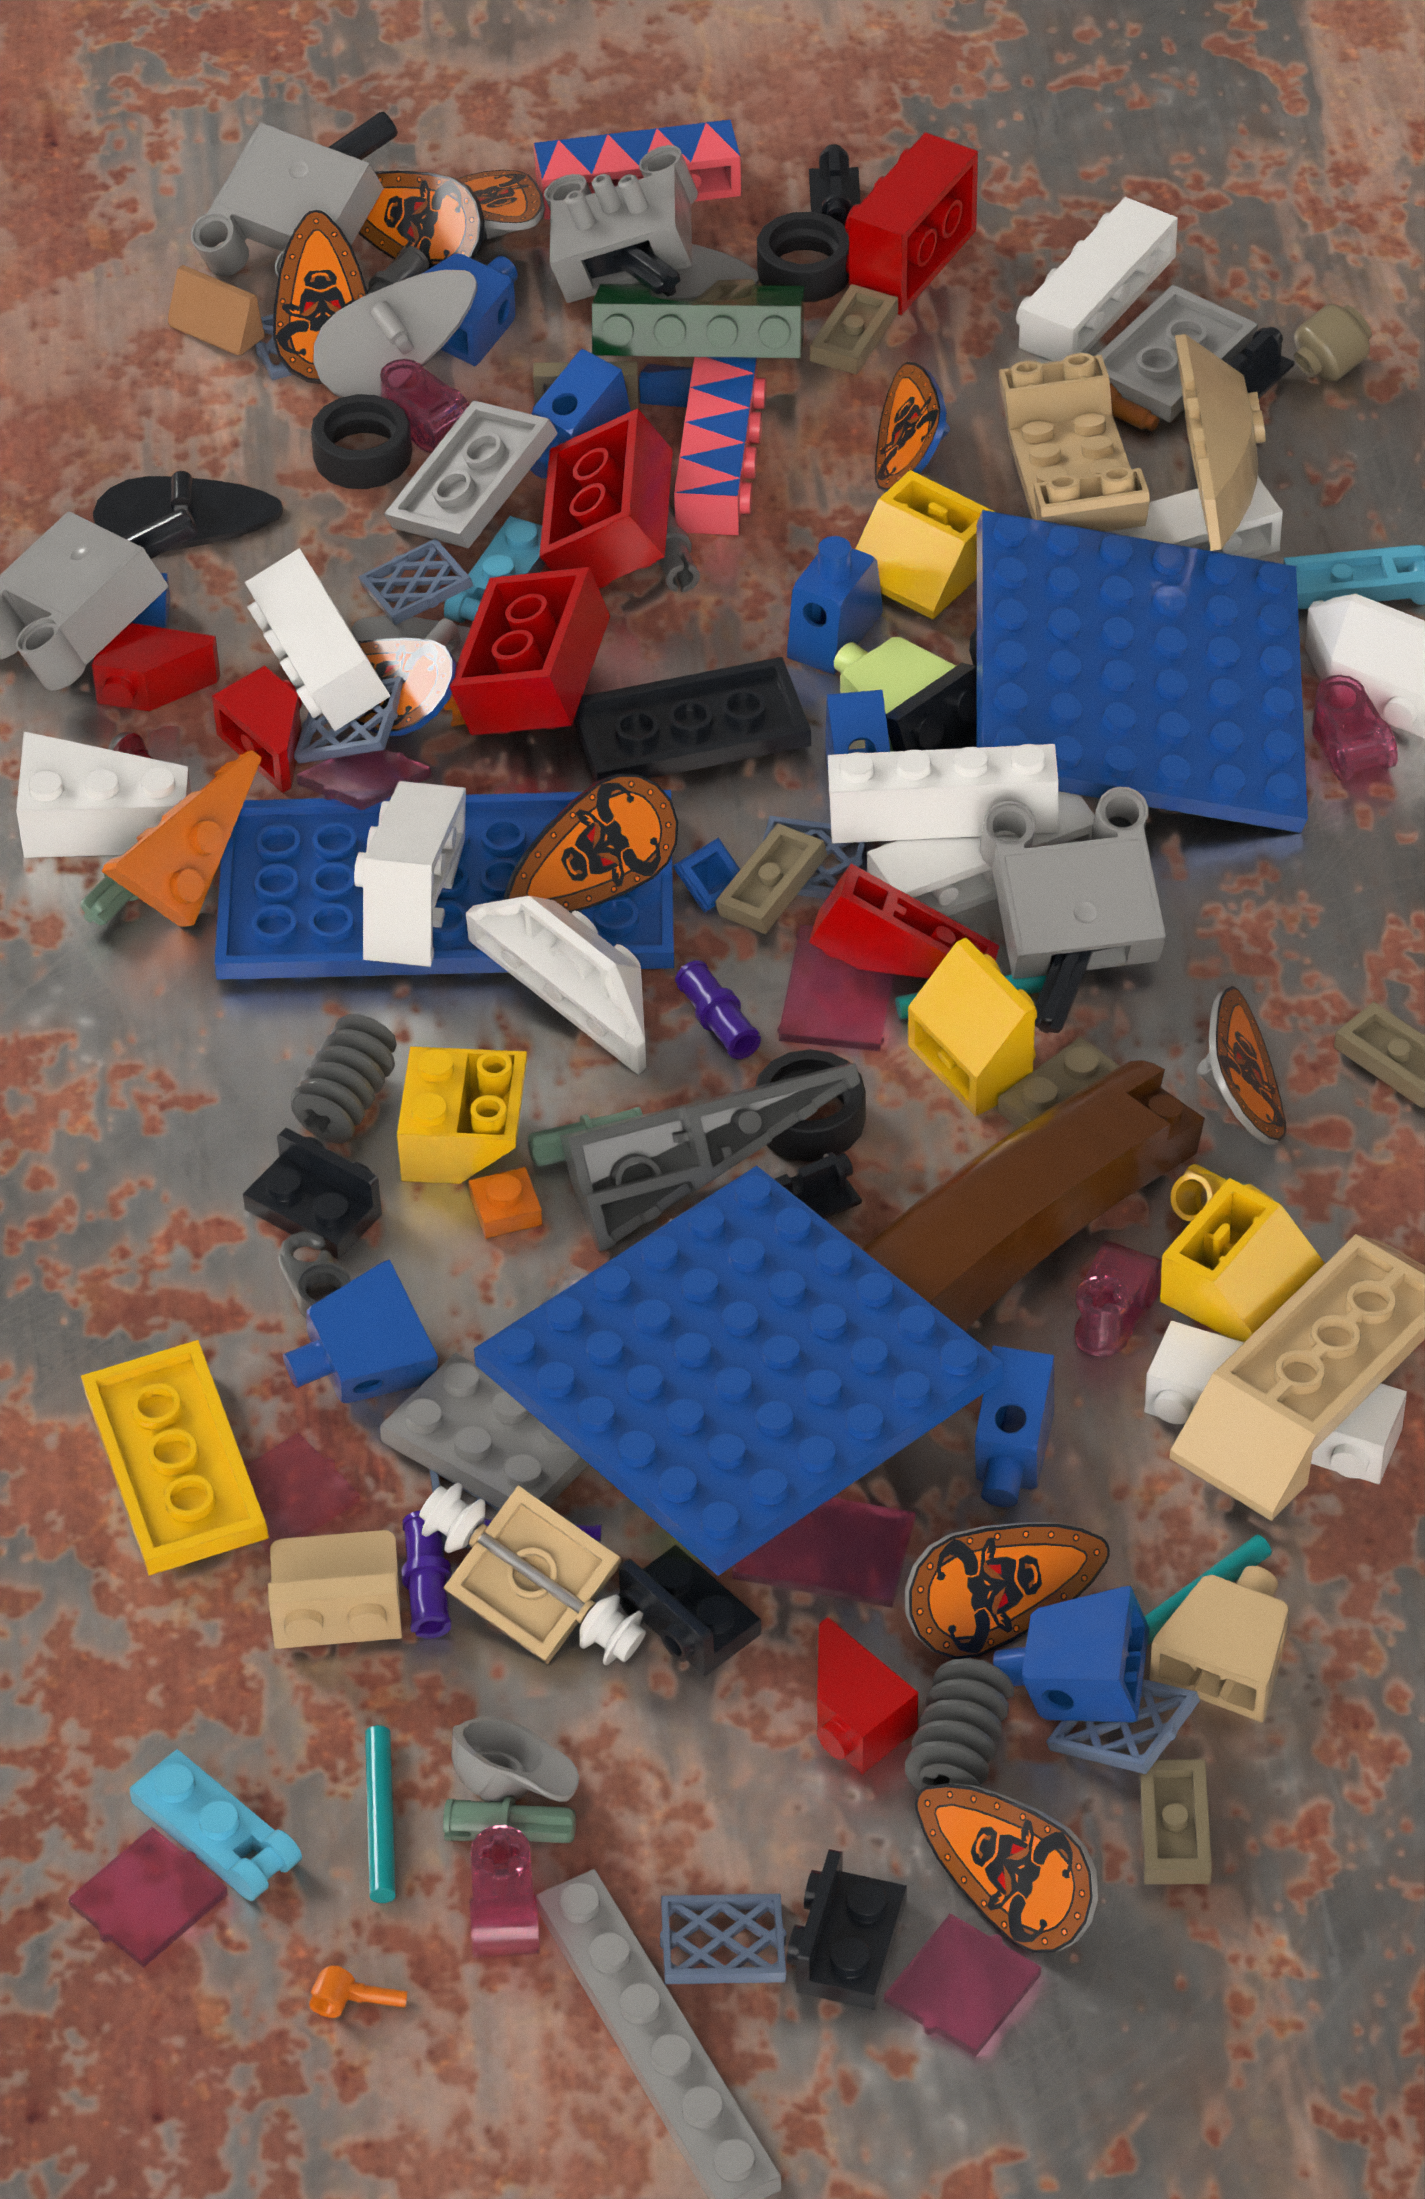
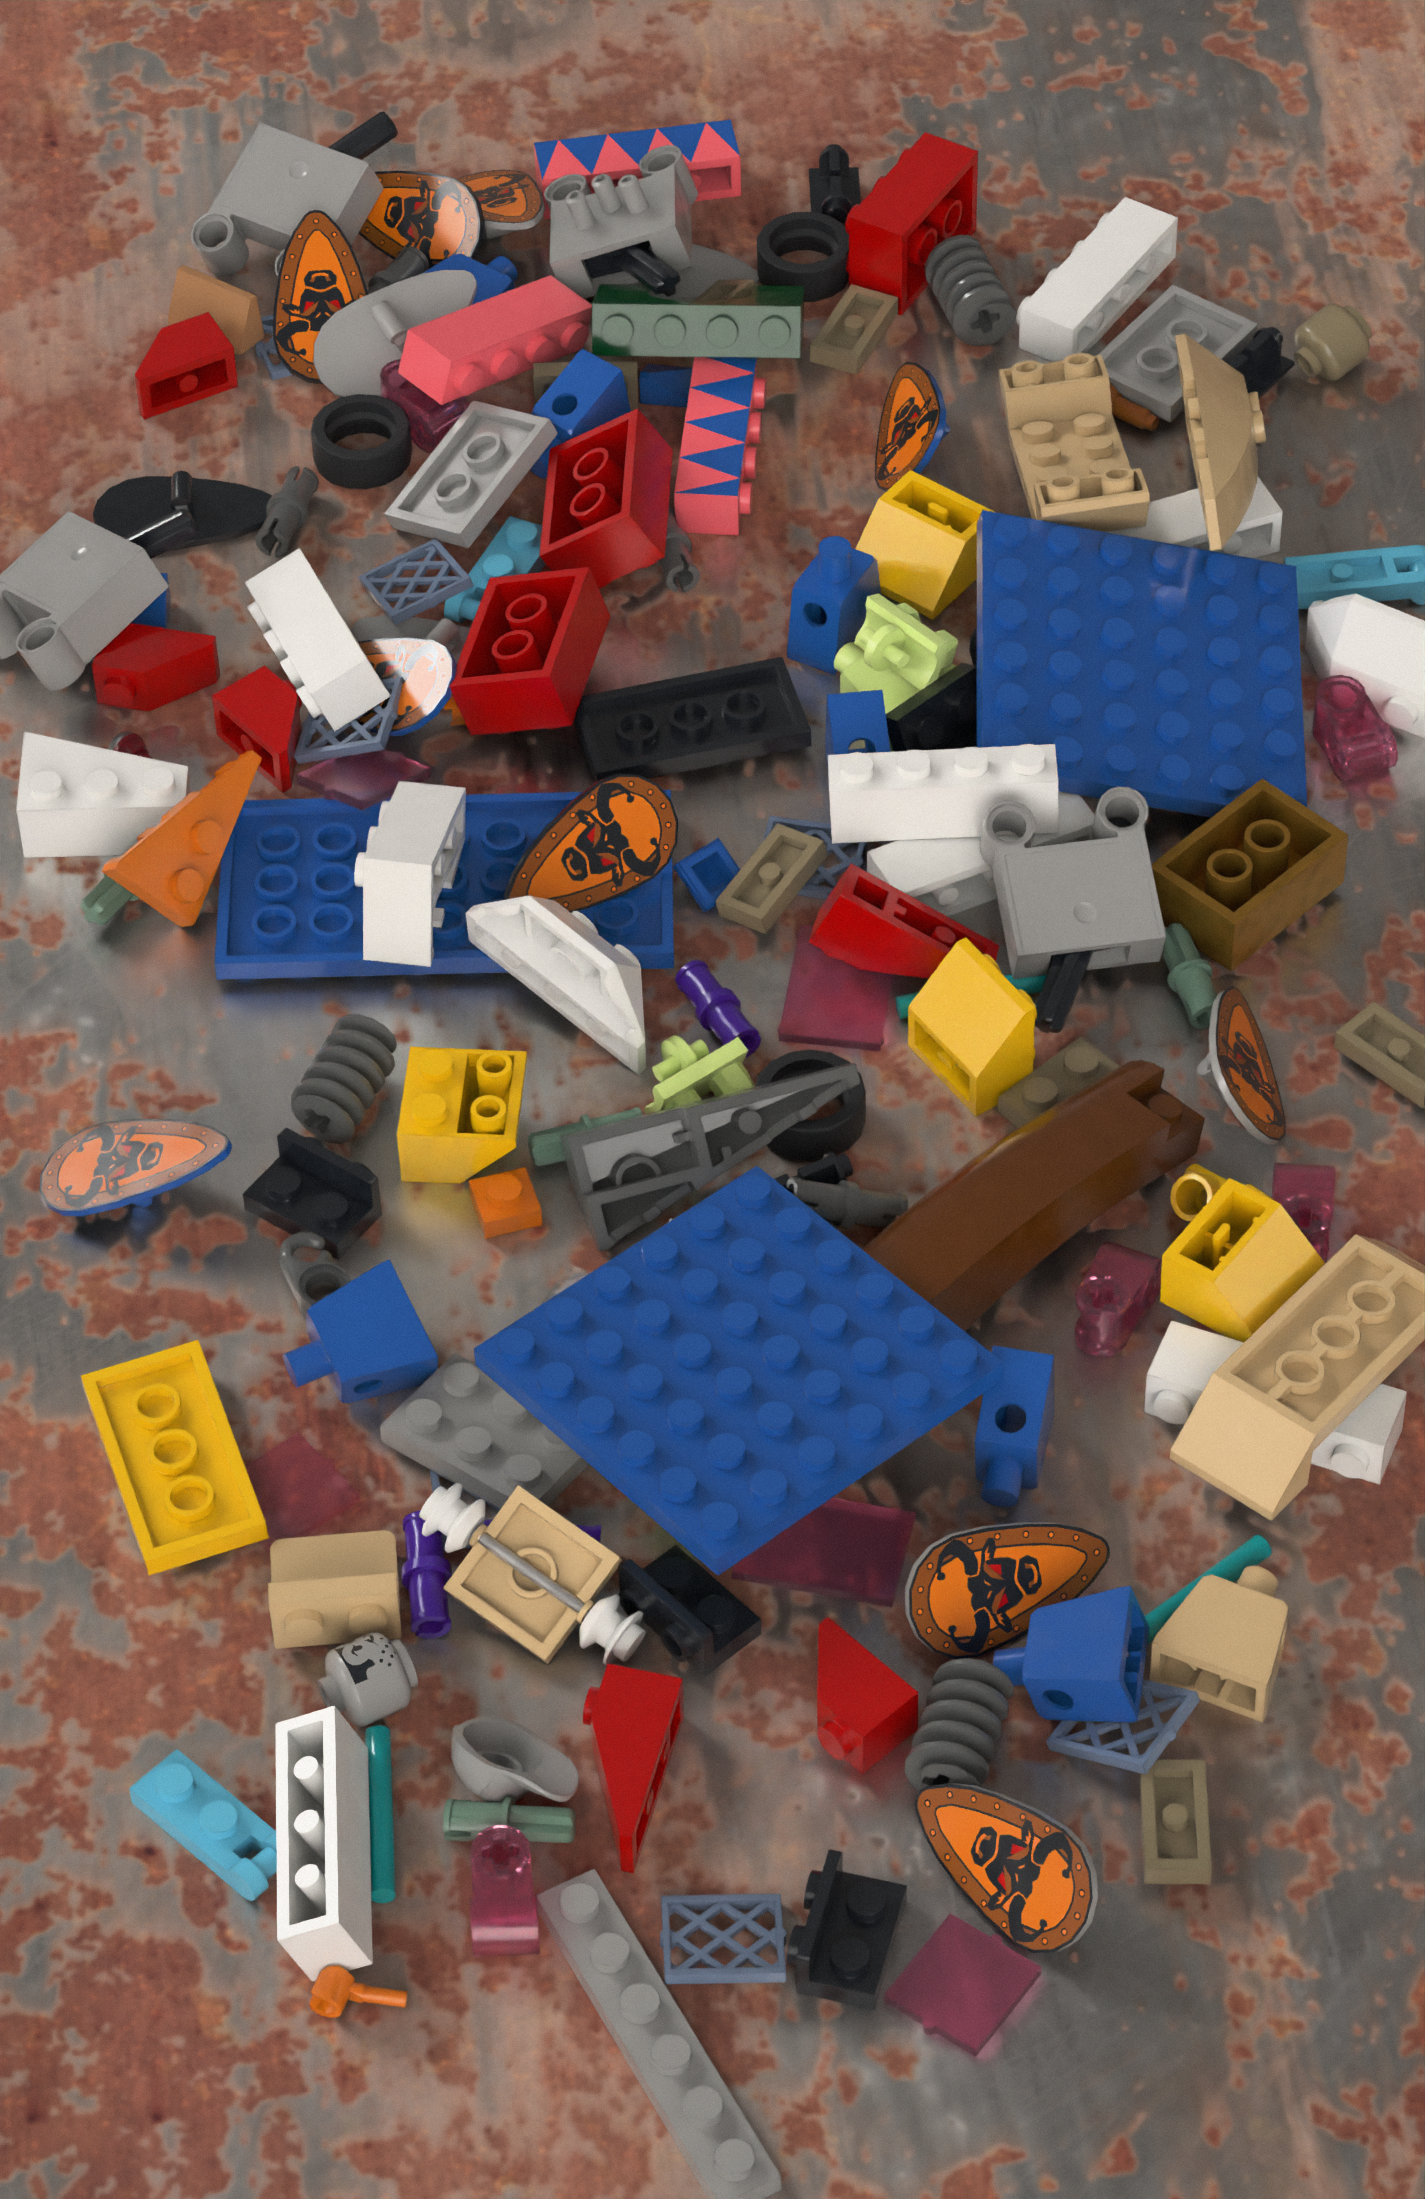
clear pink piece [68,1827,228,1968] -> none
none -> shield [39,1119,232,1216]
none -> red slope [135,312,238,420]
none -> dark grey pin [255,466,319,557]
none -> white brick [276,1706,373,1981]
none -> light grey head [317,1632,418,1727]
none -> coral brick [398,275,592,405]
none -> red slope [583,1663,684,1874]
none -> yellowish green hips [644,1035,755,1114]
none -> dark grey pin [786,1176,908,1229]
none -> yellowish green hips [854,593,958,690]
none -> dark grey piece [925,235,1016,346]
none -> pearl gold brick [1151,778,1349,971]
none -> sand green axle [1162,923,1218,1029]
none -> clear pink piece [1272,1163,1335,1263]

